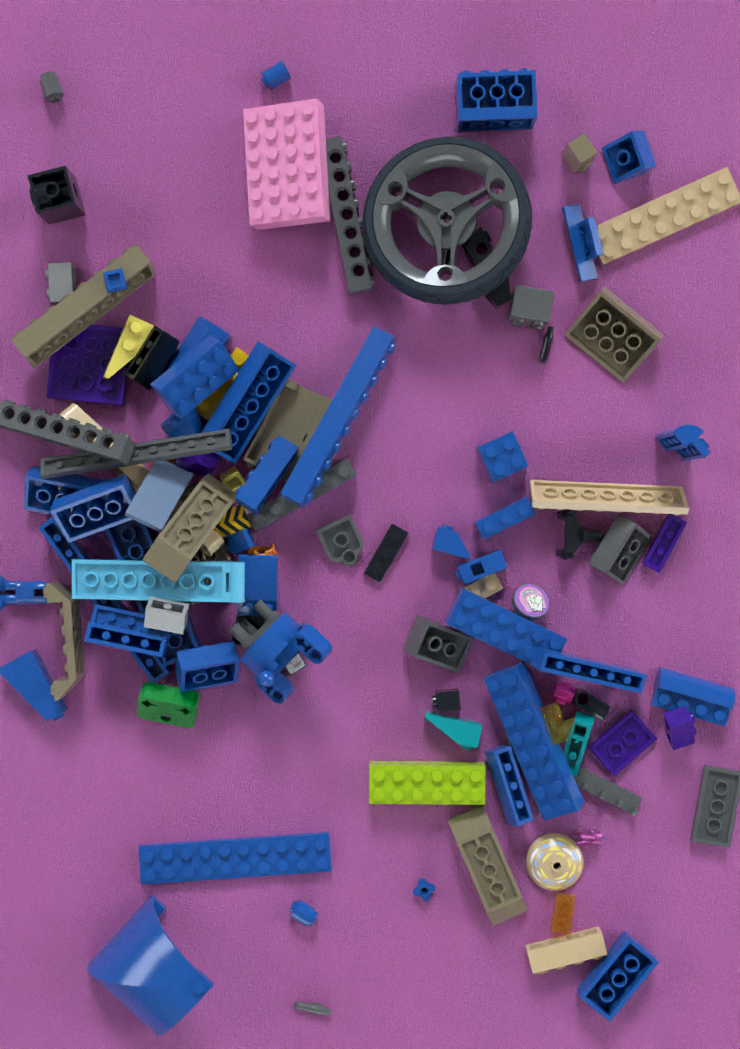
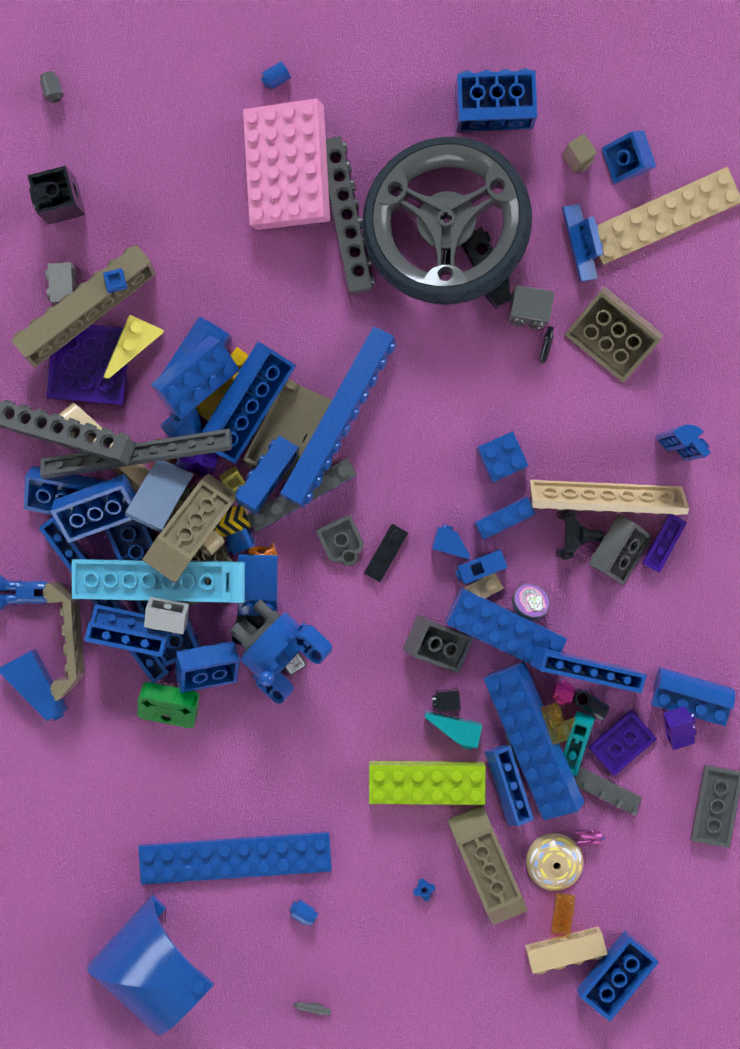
black brick [124,325,180,390] -> none

